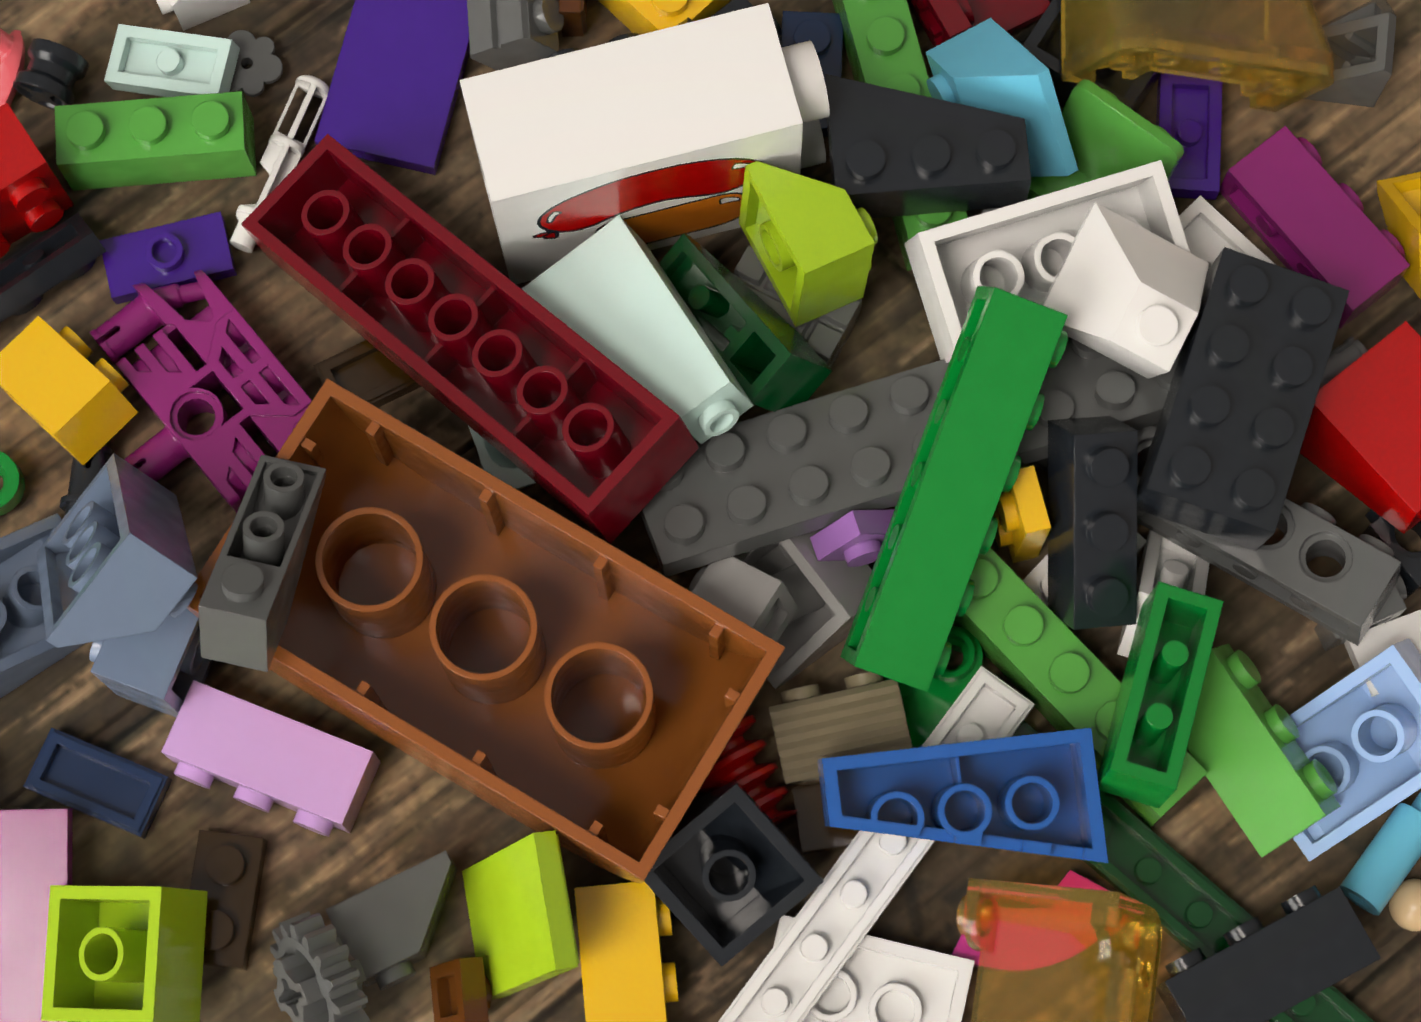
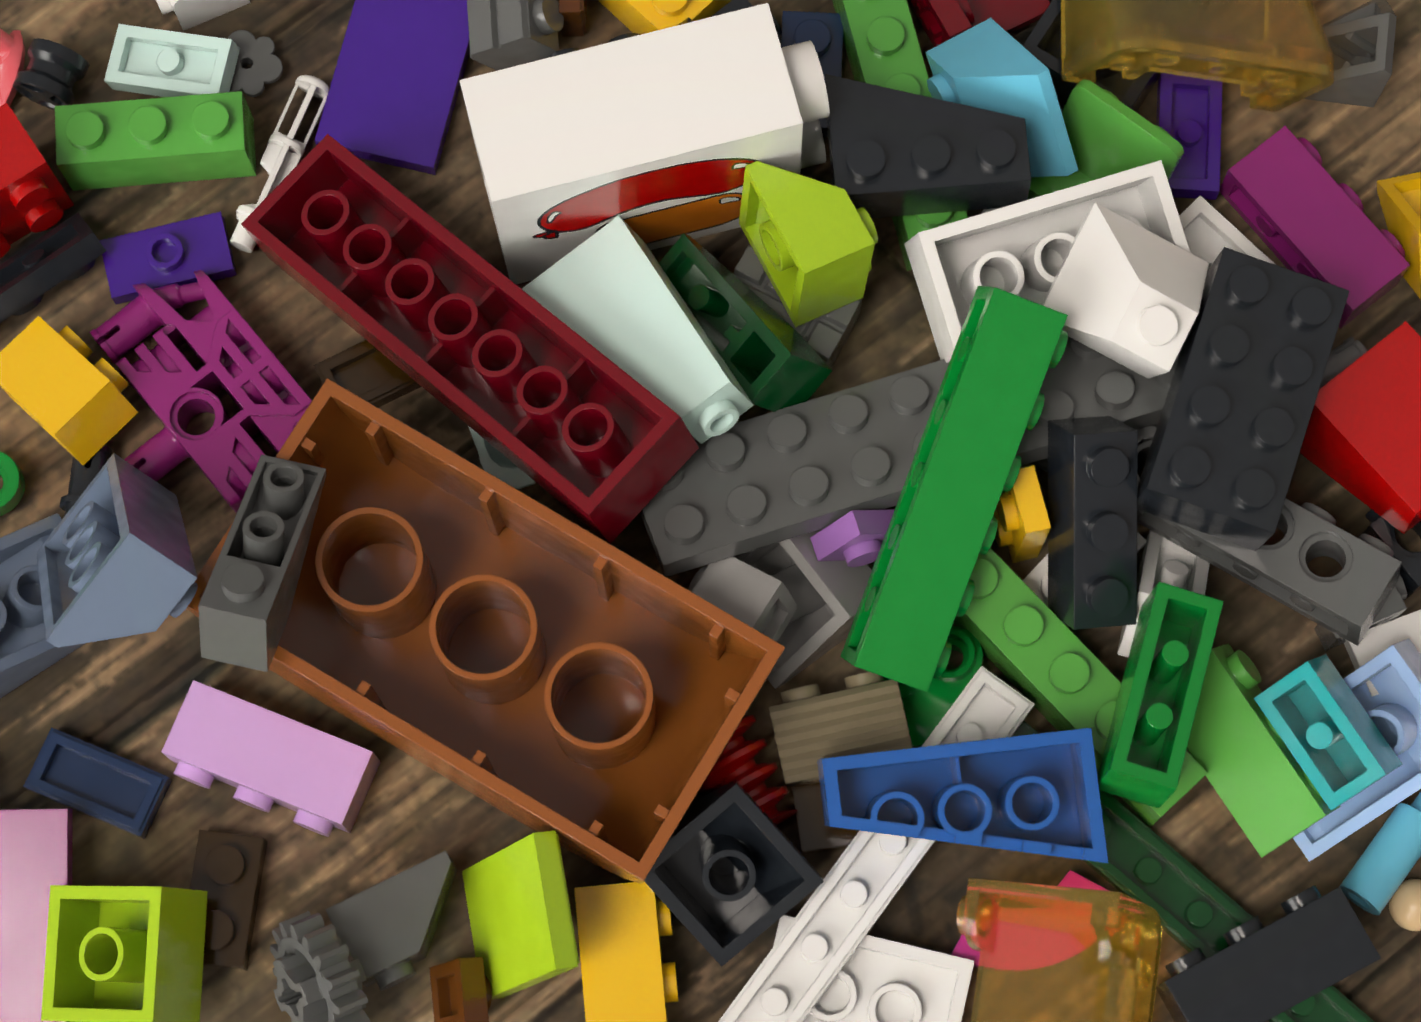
sand blue slope [89,575,214,718] -> none
none -> teal brick [1254,654,1403,810]

